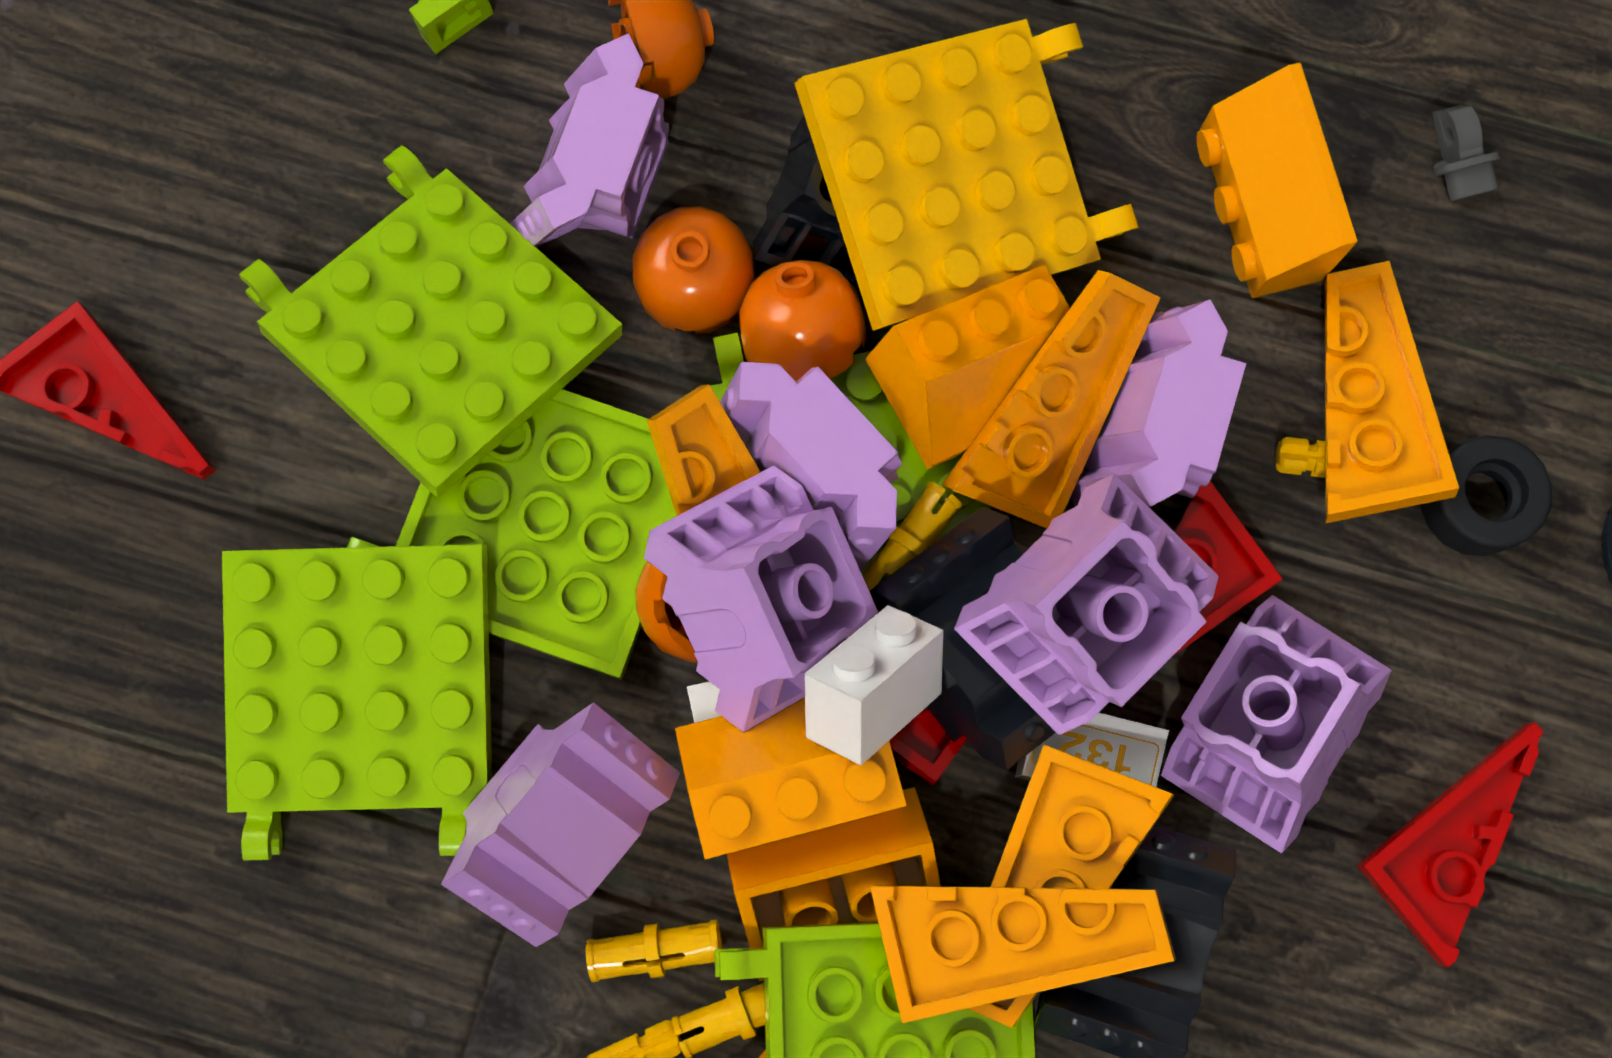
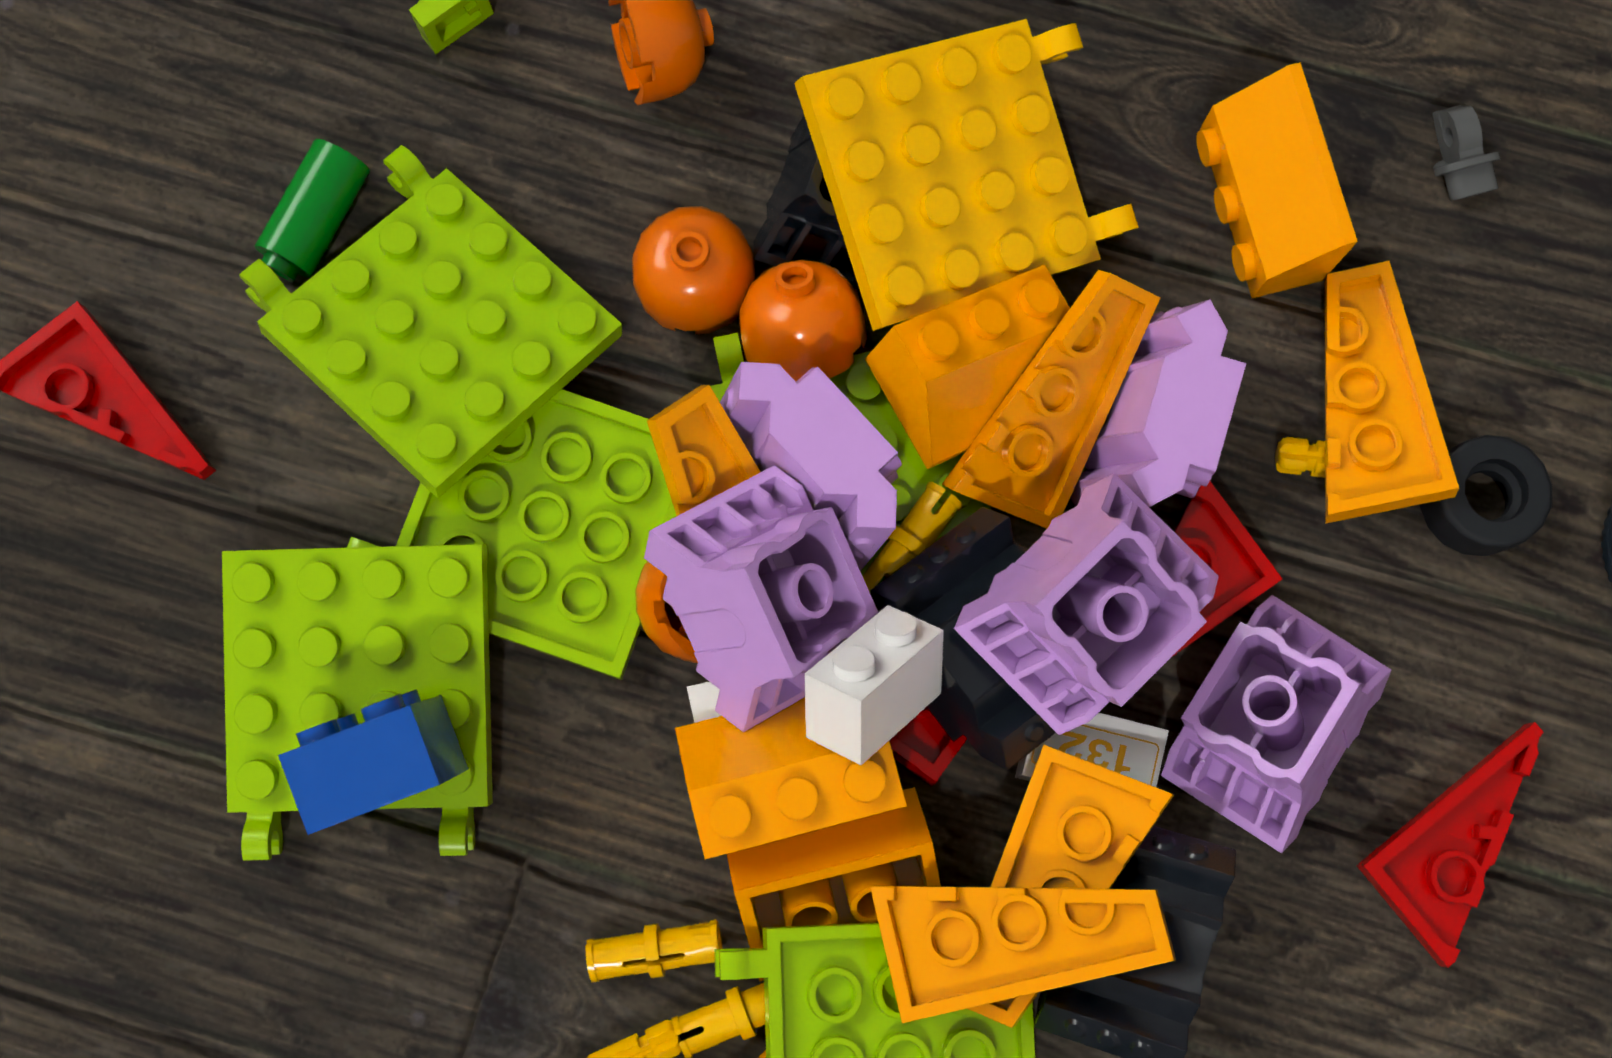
lavender slope [441,702,680,947] -> none
lavender slope [510,33,669,248] -> none
none -> green brick [254,139,370,282]
none -> blue brick [278,689,469,835]

